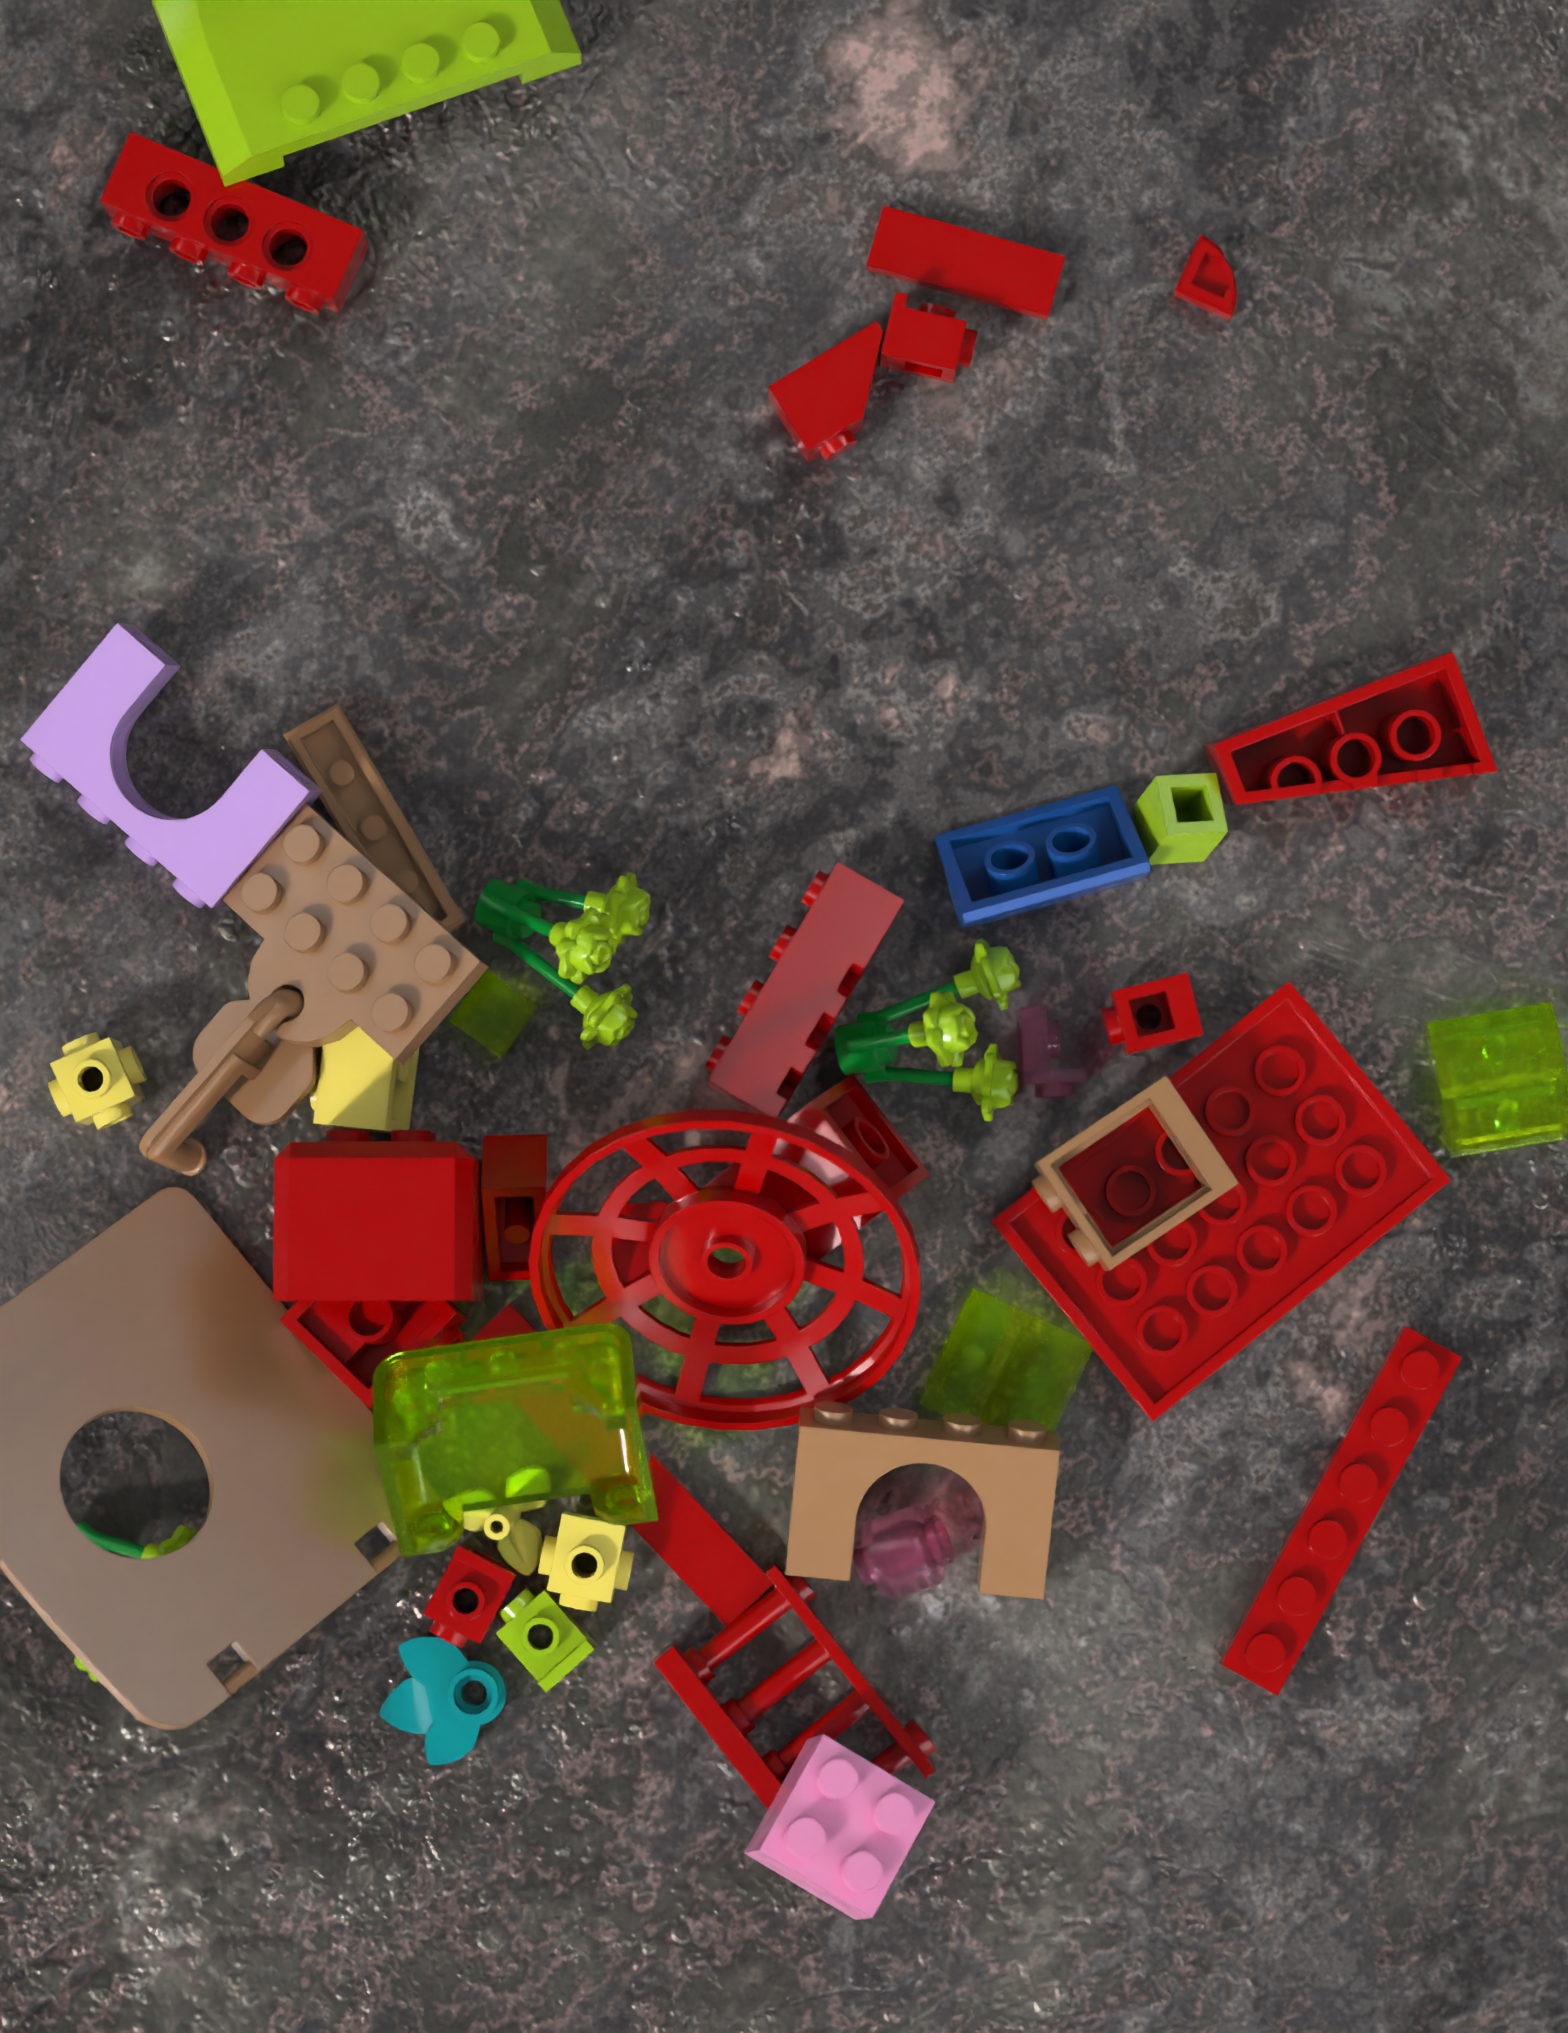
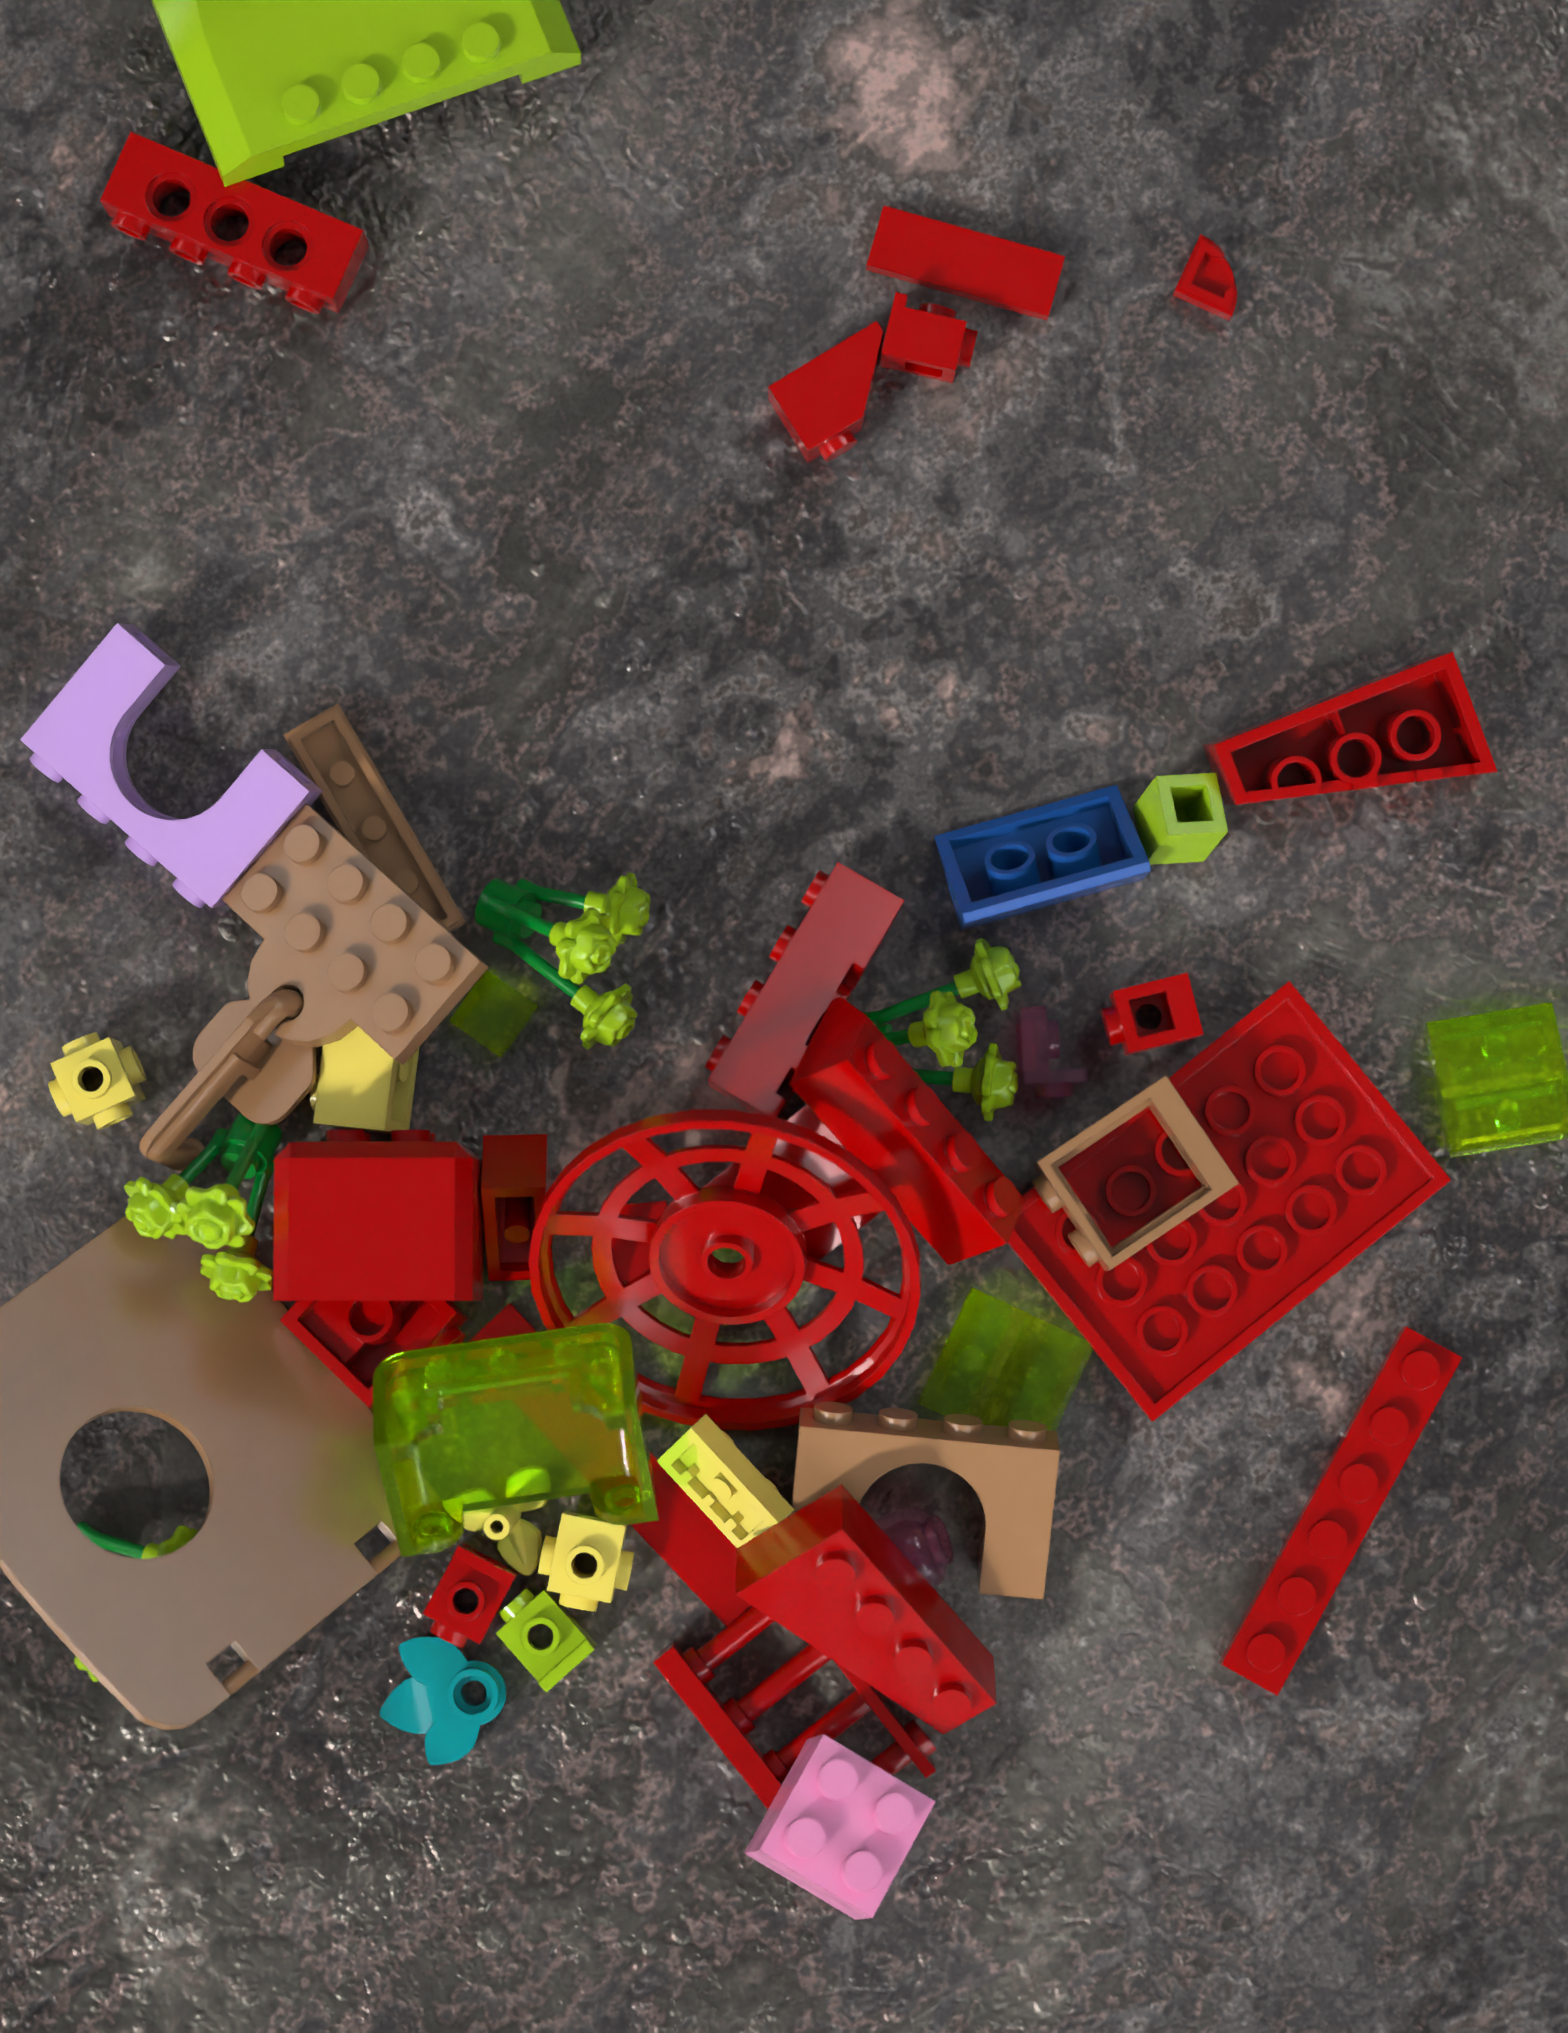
none -> lime plant [124,1113,283,1303]
none -> light yellow bracket [657,1414,794,1548]
none -> red wedge [735,1484,997,1735]
none -> red slope [789,996,1026,1266]

